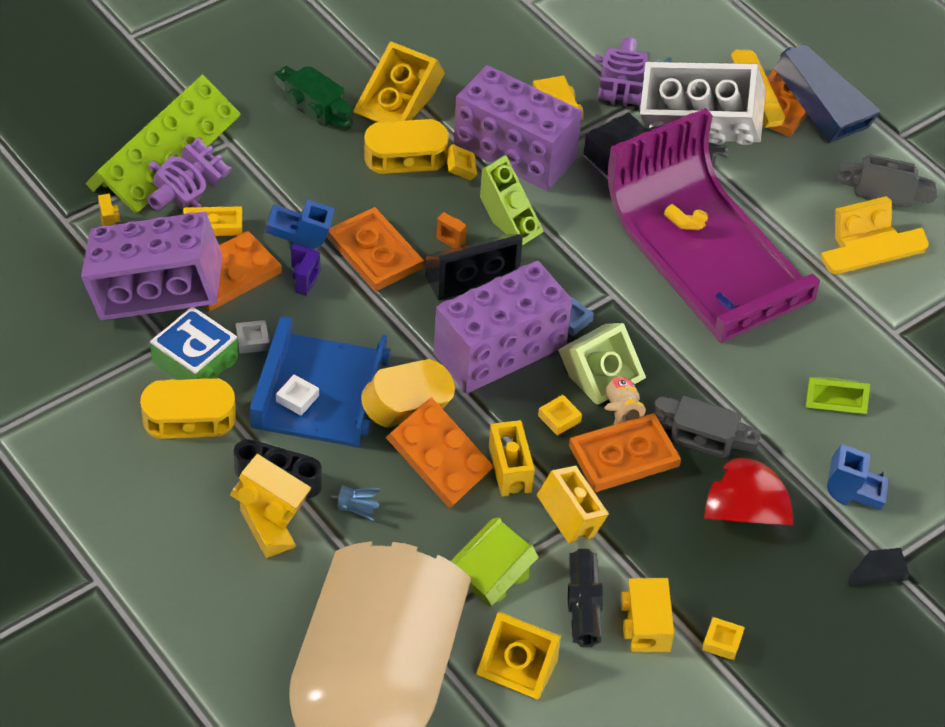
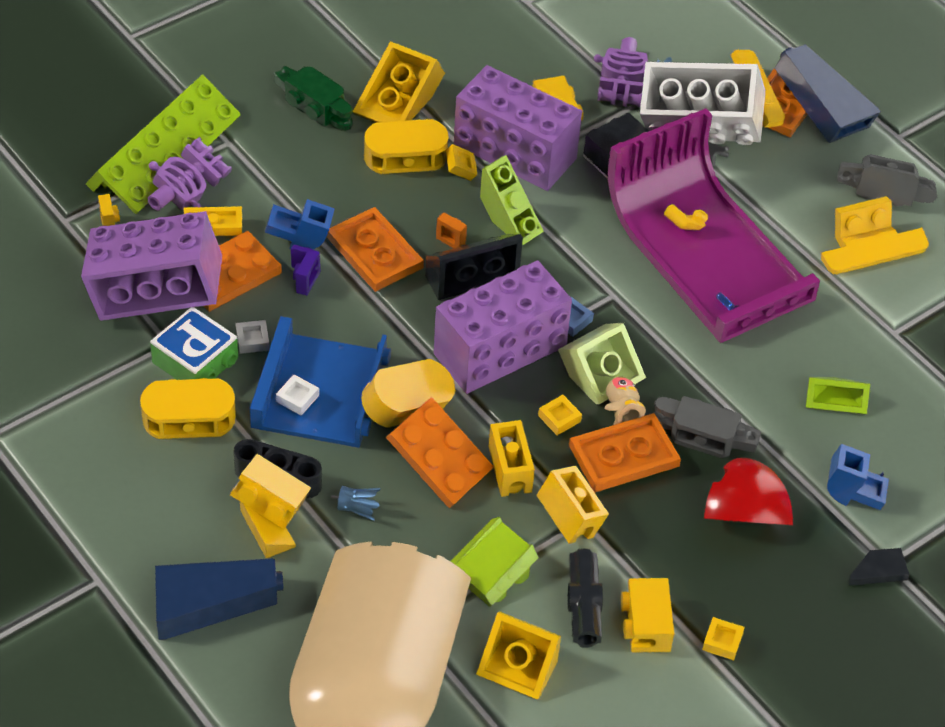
none -> dark blue slope [155,558,283,640]

